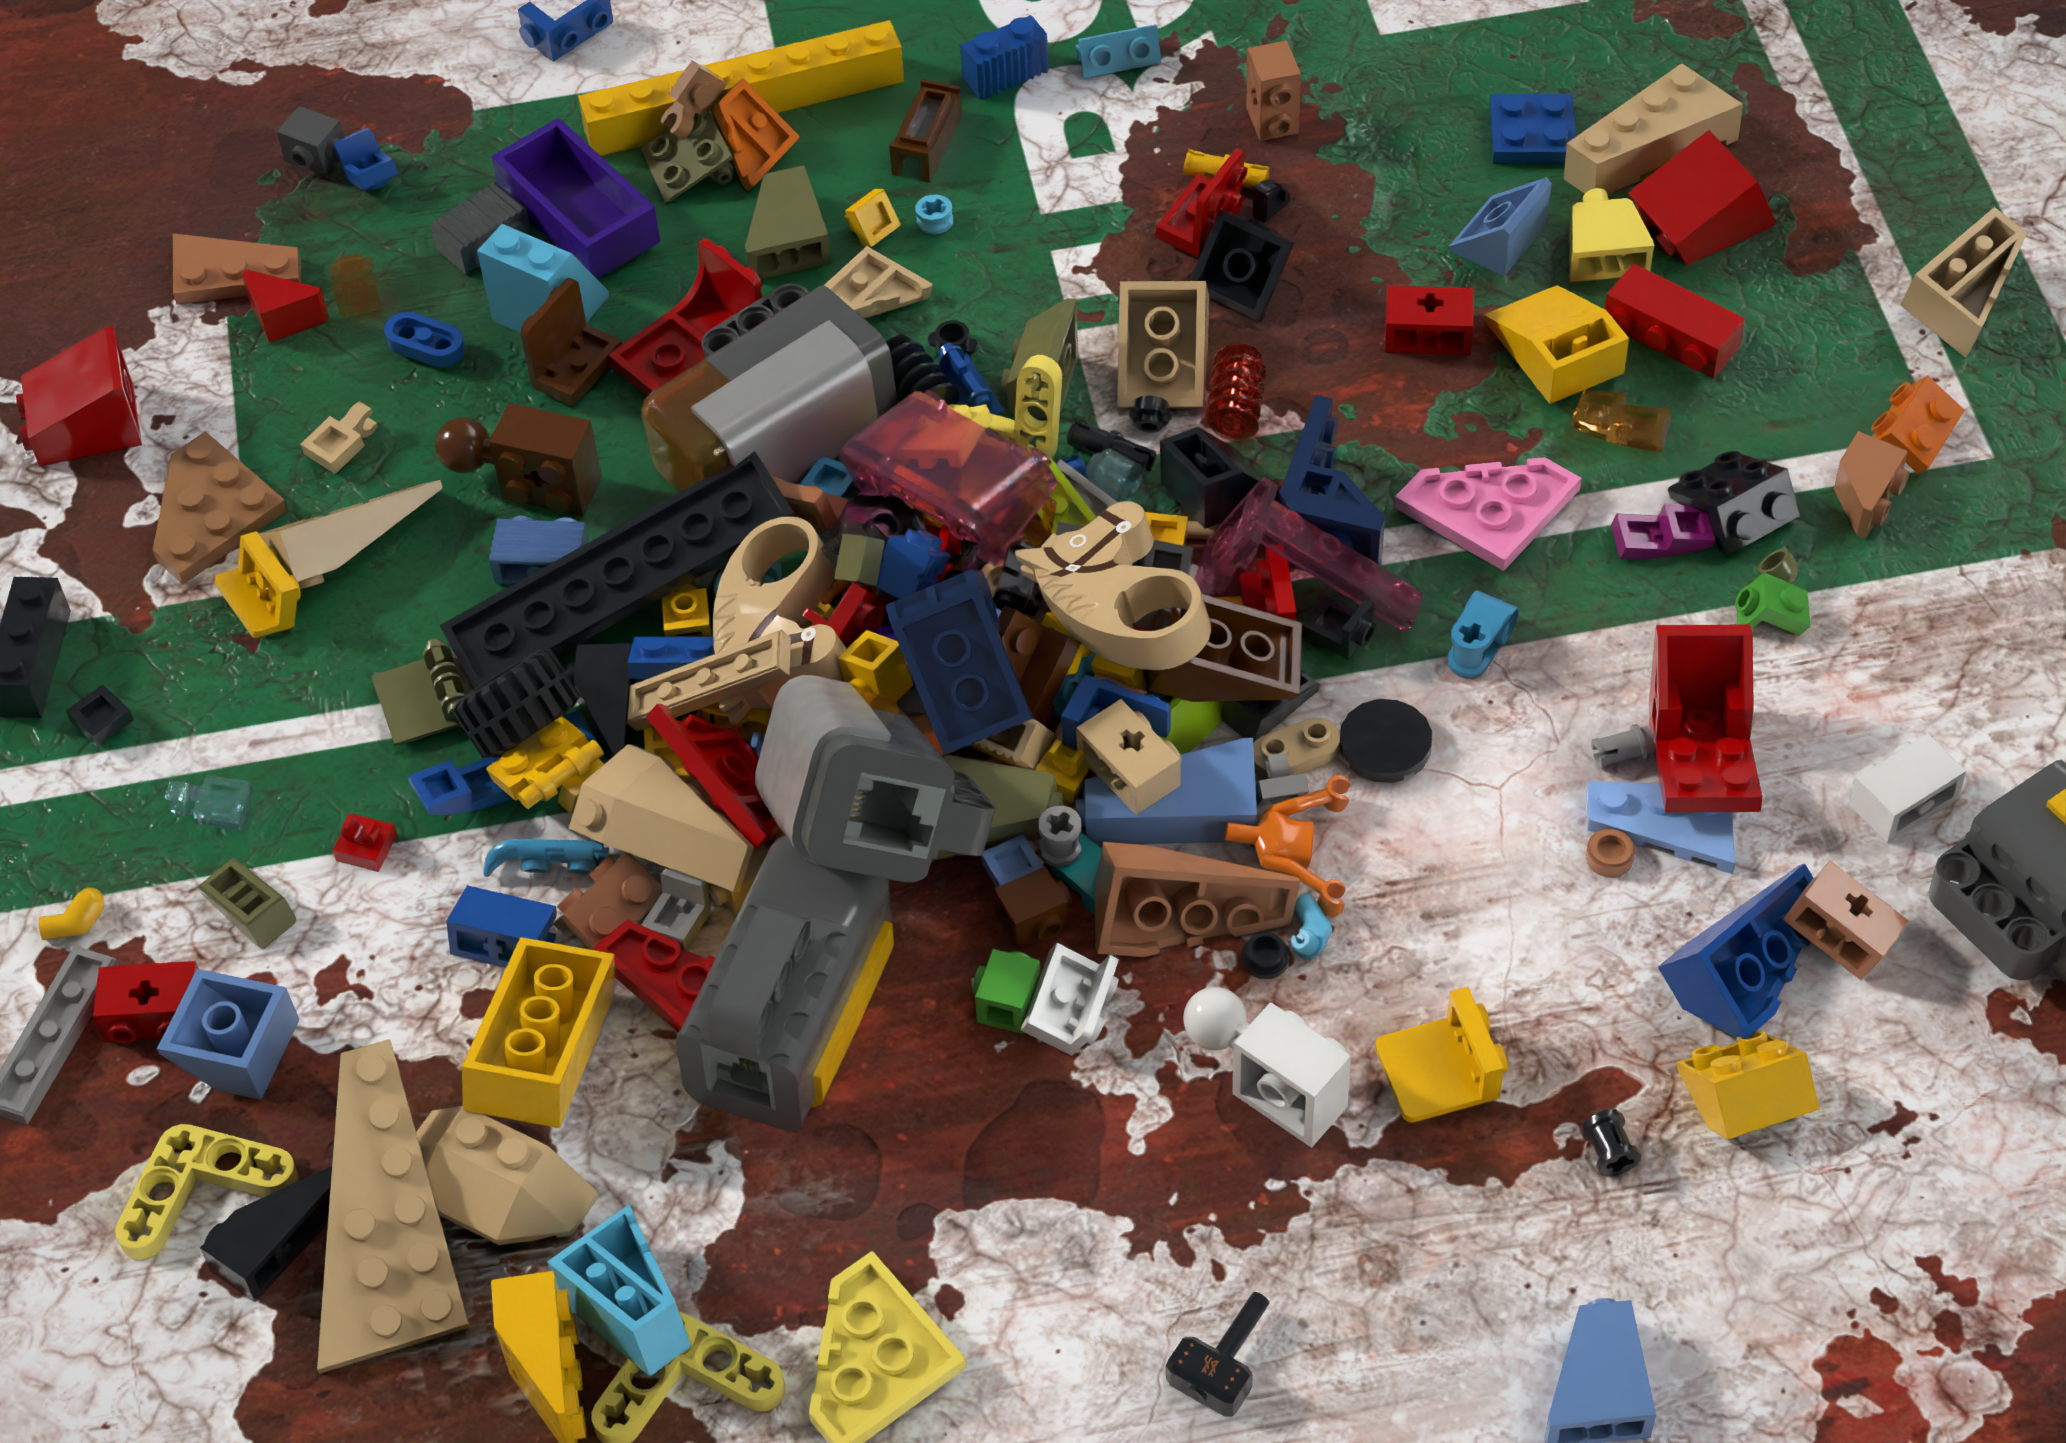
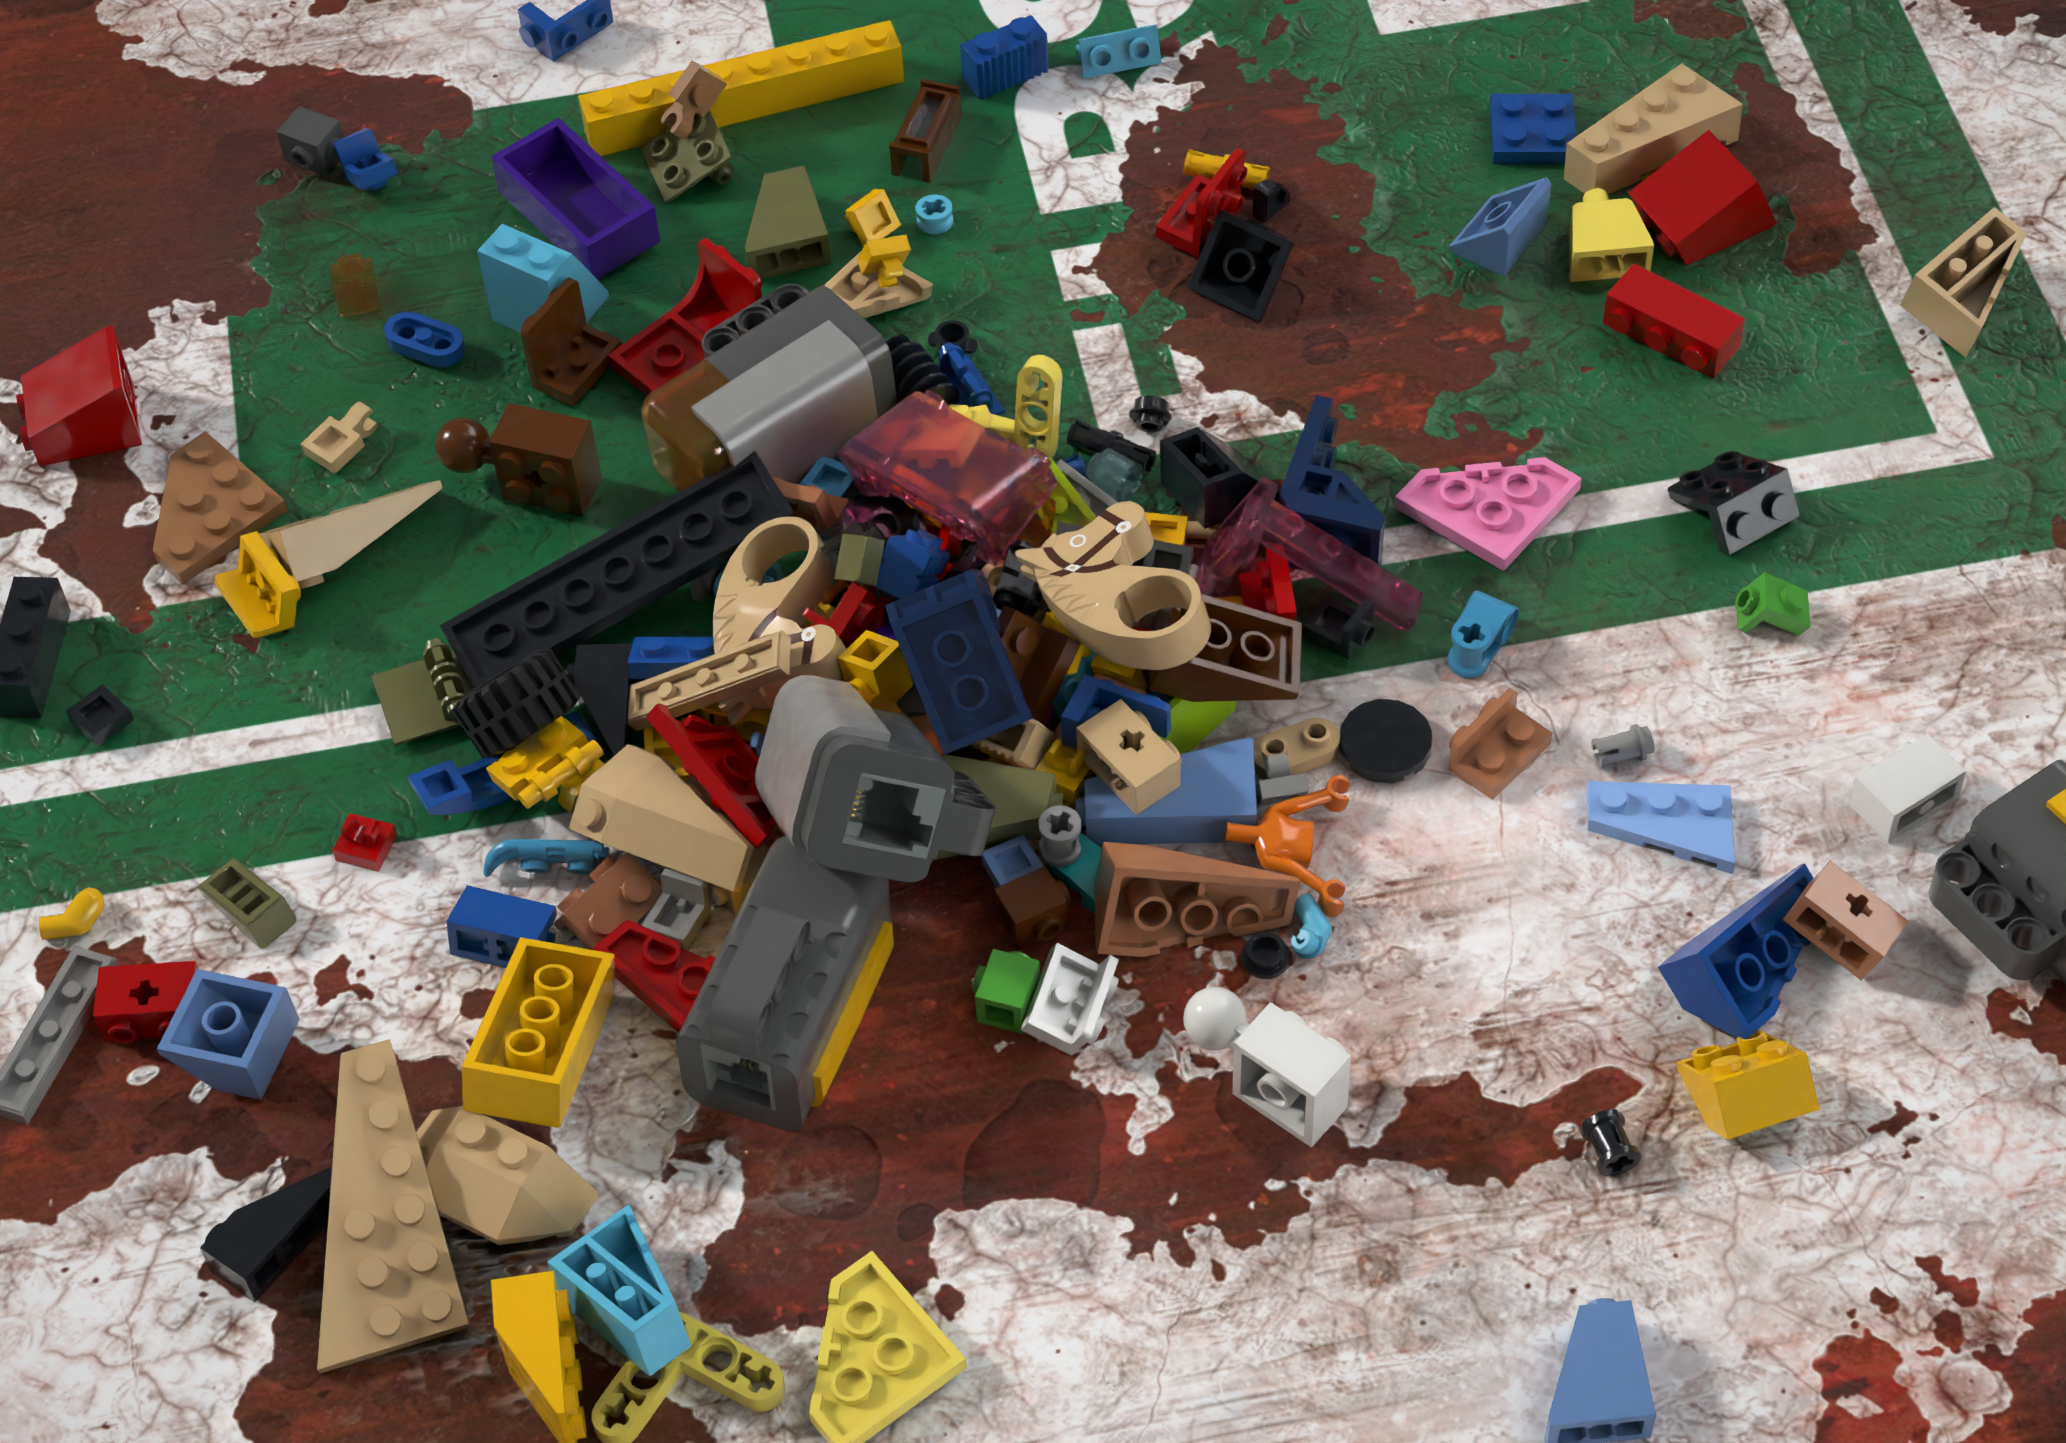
light yellow beam [115,1124,299,1260] -> none
clear light blue plate [165,775,254,830] -> none
nougat wing [173,234,301,305] -> none
red slope [242,269,329,343] -> none
dark grey brick [430,182,531,275] -> none
medium blue brick [489,516,590,586] -> none
yellow brick [661,584,713,637] -> none
orange wing [712,78,800,191] -> none
olive slope [1001,298,1078,419] -> none
tan slope [1117,281,1209,409] -> none
black piece [1165,1292,1270,1416] -> none
clear red piece [1205,343,1267,440] -> none
black slope [1221,668,1321,743] -> none
nougat brick [1246,40,1301,141] -> none
yellow bracket [1375,986,1508,1123] -> none
red brick [1385,286,1474,355] -> none
yellow slope [1483,285,1629,404] -> none
clear orange slope [1572,390,1672,452] -> none
nougat tile [1586,829,1635,877] -> none
magenta slope [1611,504,1716,559] -> none
red bracket [1649,624,1763,813] -> none
olive hinge [1758,548,1799,584] -> none
nougat slope [1834,431,1909,539] -> none
orange bracket [1871,375,1965,474] -> none
none -> yellow tile [857,235,911,288]
none -> nougat bracket [1449,688,1553,800]

